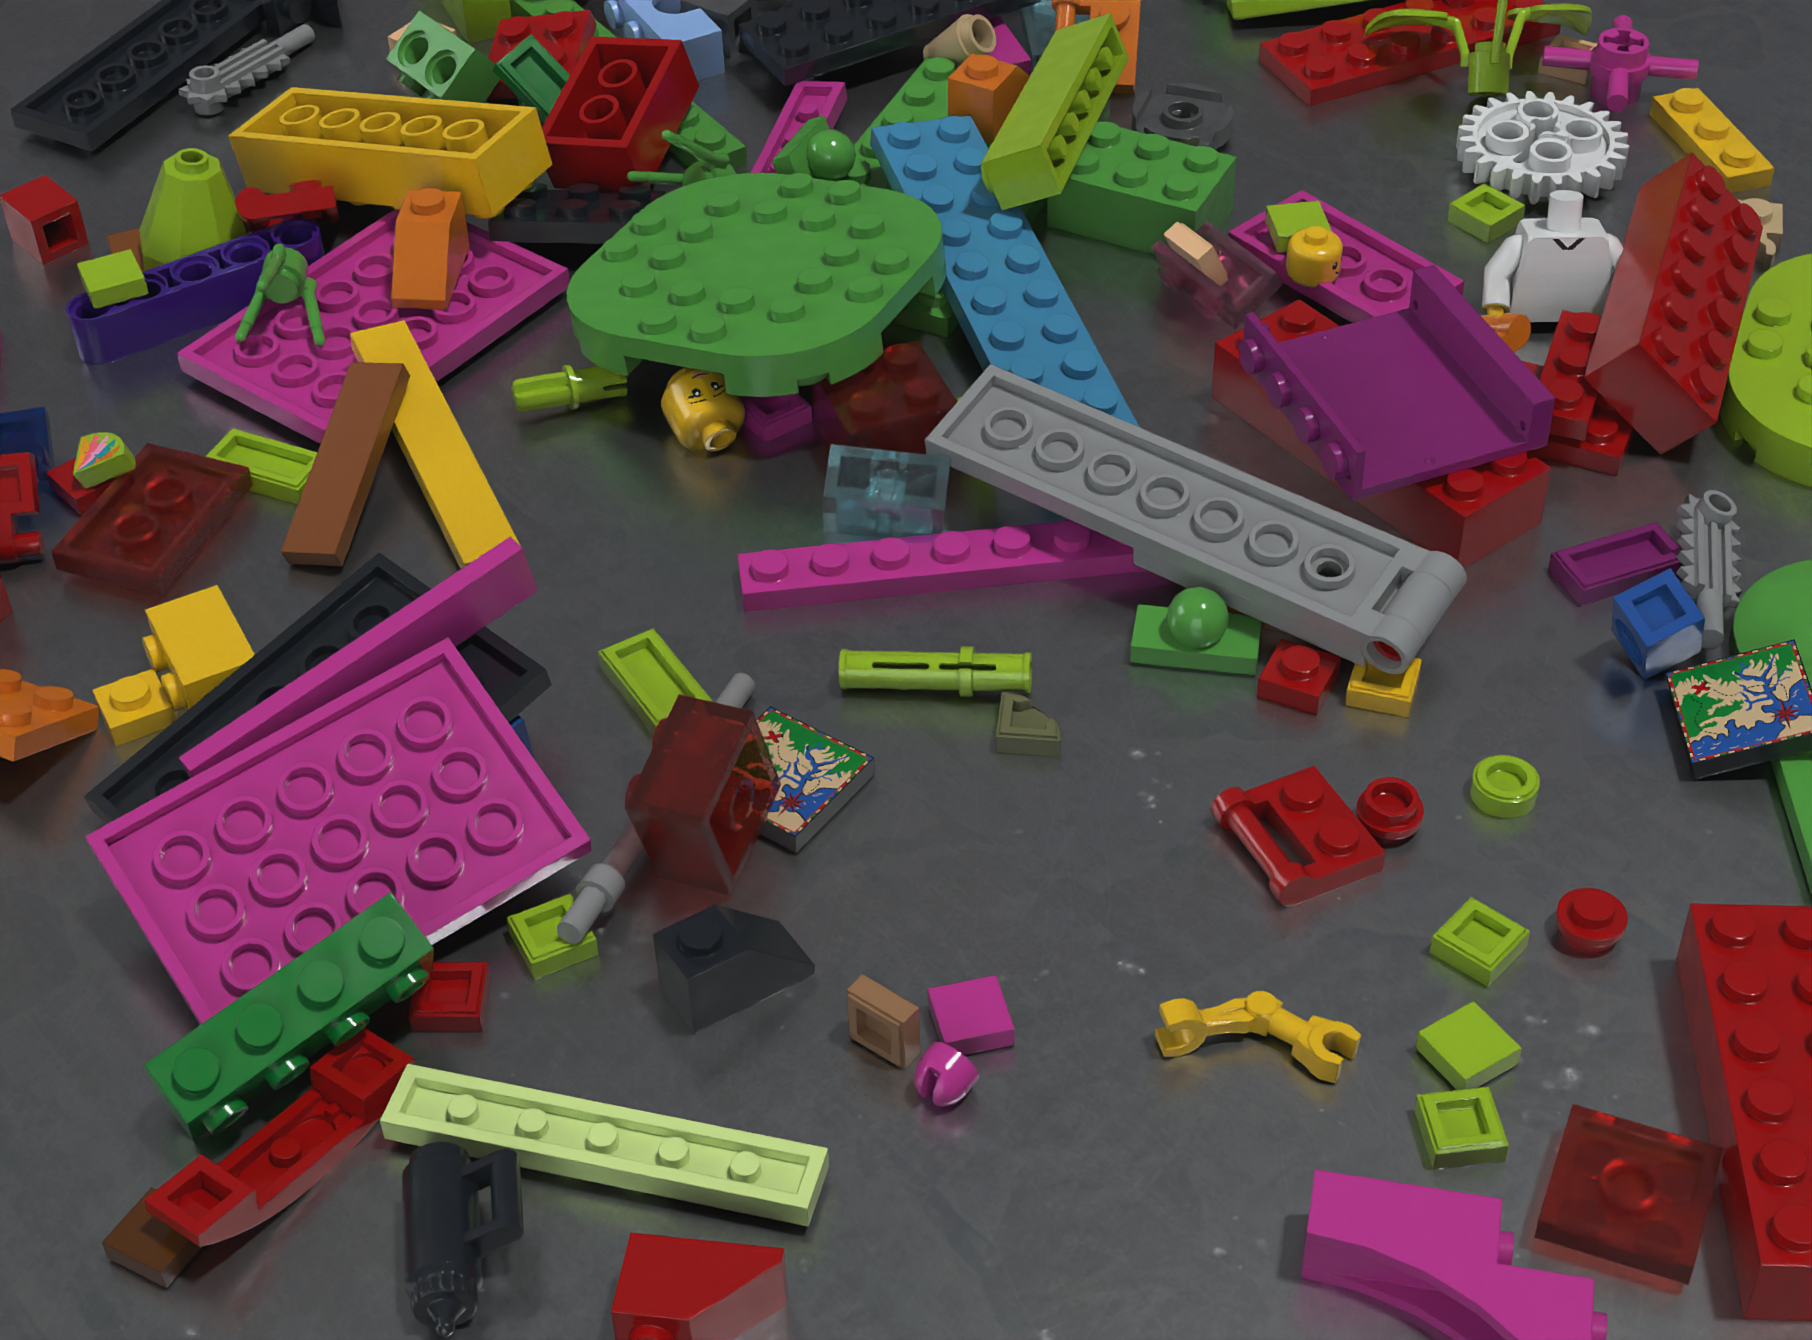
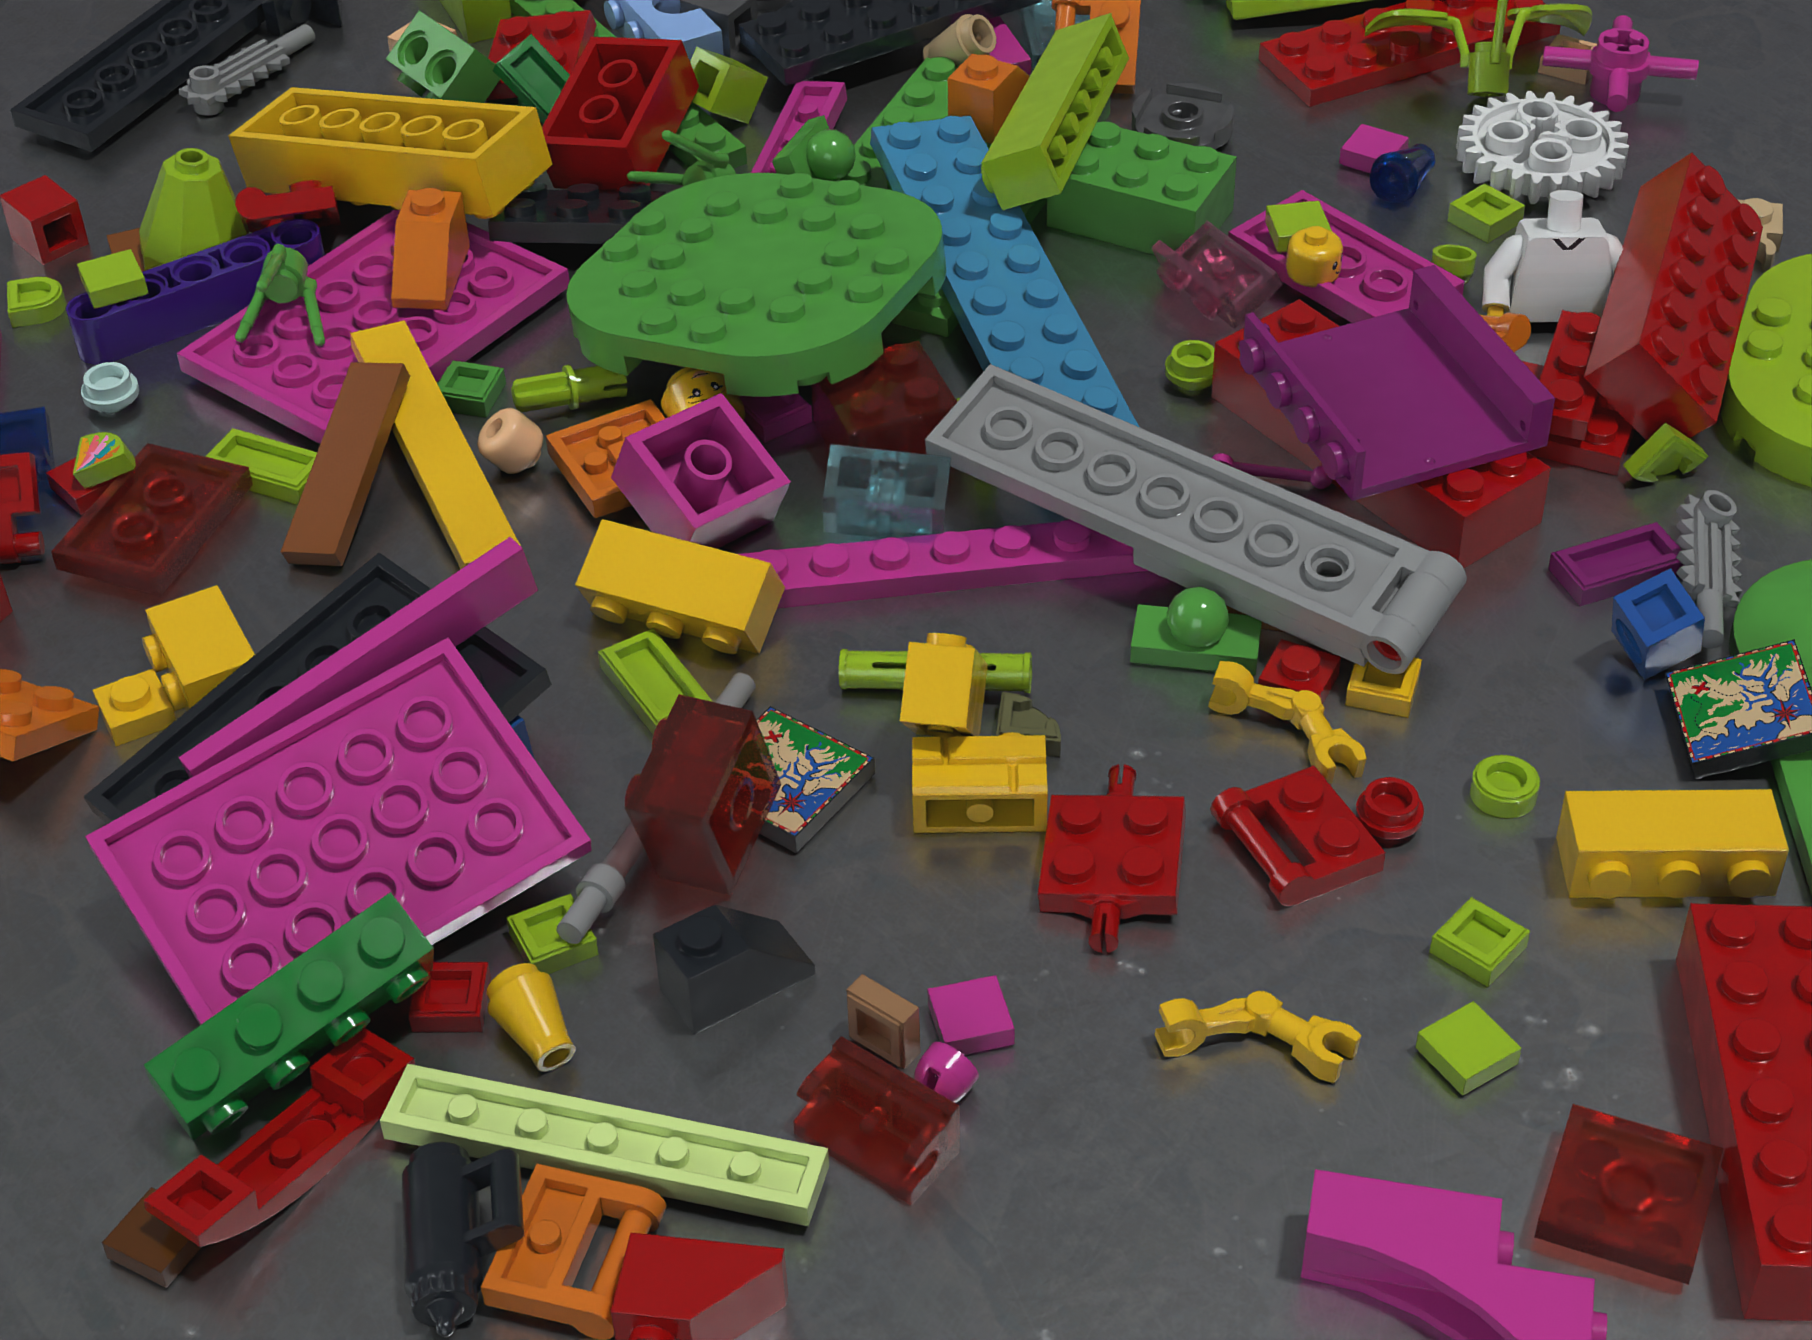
light nougat tile [1163,221,1228,292] -> none
lime tile [1414,1086,1509,1170] -> none
red plate [1556,888,1628,953] -> none
yellow plate [1649,88,1775,194] -> none
none -> lime tile [7,277,67,328]
none -> light aqua plate [81,362,139,413]
none -> bright green tile [437,360,506,418]
none -> light nougat piece [477,408,544,474]
none -> orange plate [480,1163,667,1340]
none -> yellow cone [486,963,576,1072]
none -> orange plate [545,399,666,519]
none -> yellow brick [575,519,785,654]
none -> dark pink brick [611,393,791,549]
none -> lime brick [690,46,768,124]
none -> clear red hinge [793,1036,960,1206]
none -> yellow brick [900,633,988,736]
none -> yellow brick [912,732,1048,833]
none -> red plate [1038,764,1186,953]
none -> lime plate [1165,340,1214,391]
none -> yellow piece [1208,661,1367,785]
none -> dark pink hinge [1212,453,1333,489]
none -> dark pink tile [1339,124,1409,178]
none -> clear blue cone [1370,144,1436,203]
none -> lime hinge [1431,245,1477,285]
none -> yellow brick [1556,789,1789,899]
none -> lime tile [1623,423,1709,482]

